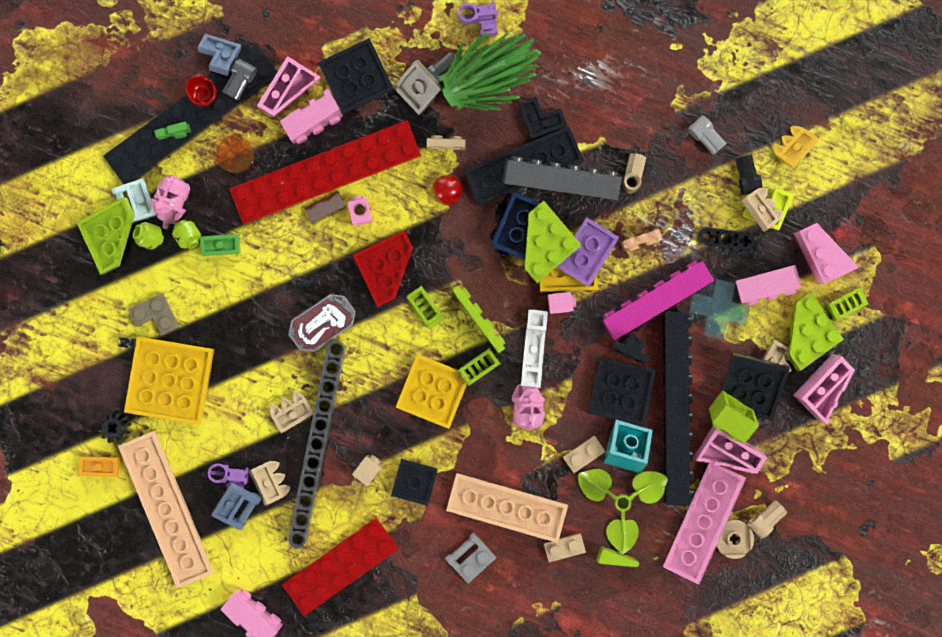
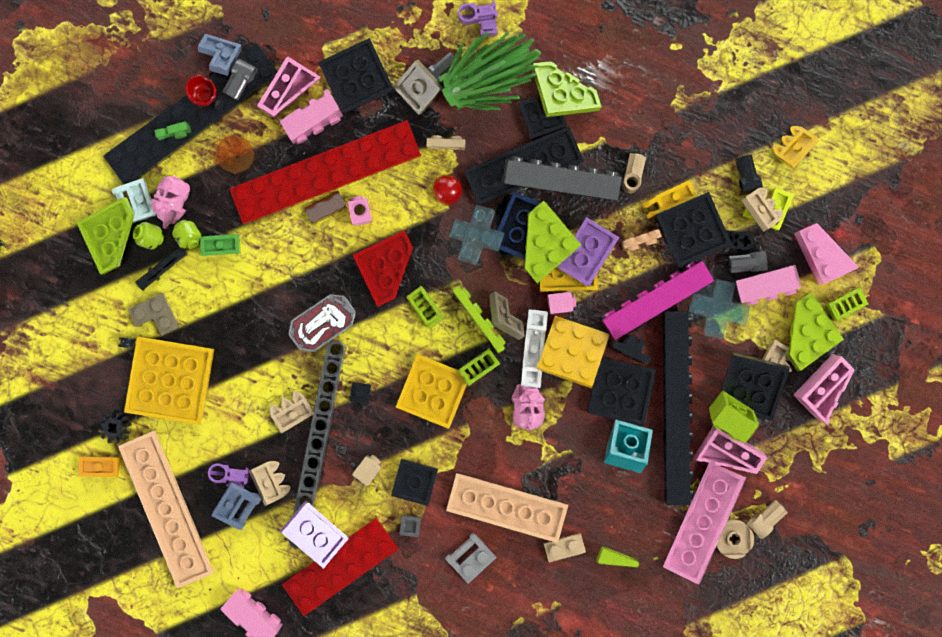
tan plate [563,436,605,473] -> none
lime plant [578,469,668,554] -> none
light grey piece [688,115,727,155] -> none
none -> black pin [135,246,188,291]
none -> plate [280,501,348,568]
none -> black plate [350,382,372,404]
none -> dark grey plate [399,515,421,537]
none -> clear light blue plate [449,205,504,265]
none -> dark tan plate [489,291,525,340]
none -> lime plate [532,62,601,117]
none -> yellow plate [537,316,610,388]
none -> yellow hinge [641,180,697,219]
none -> black plate [655,192,732,268]
none -> dark grey piece [728,251,768,273]

